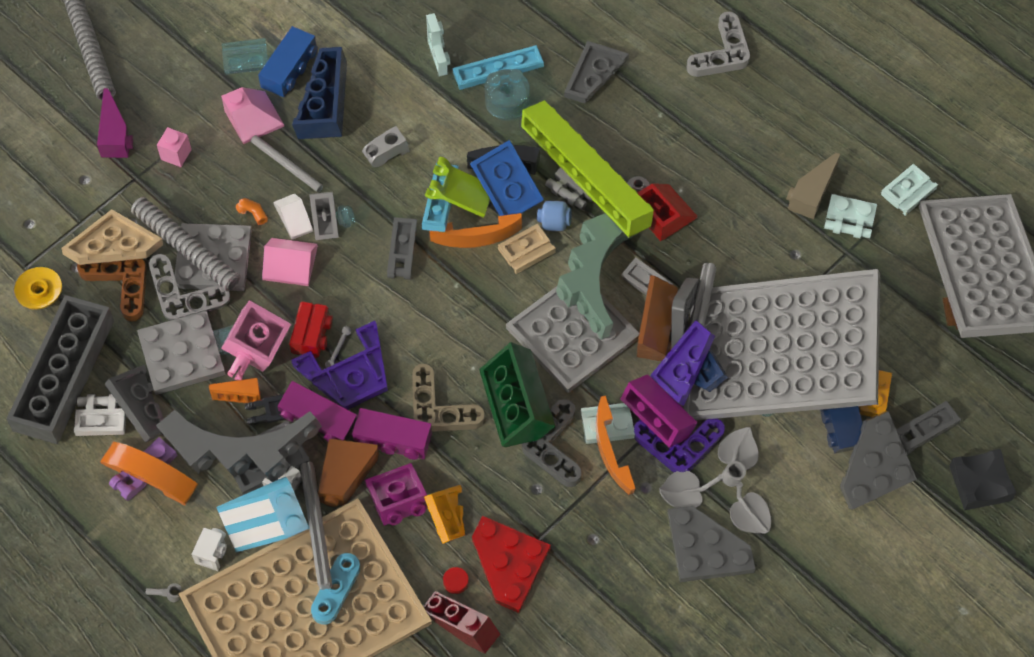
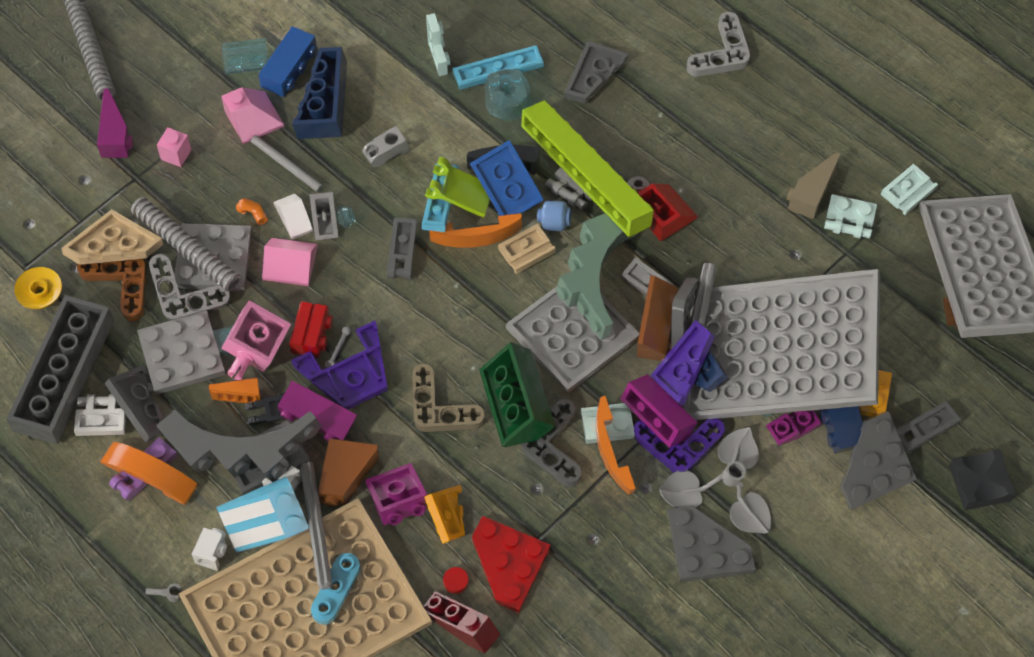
magenta brick [352,408,432,460] -> none
none -> magenta slope [766,410,822,446]

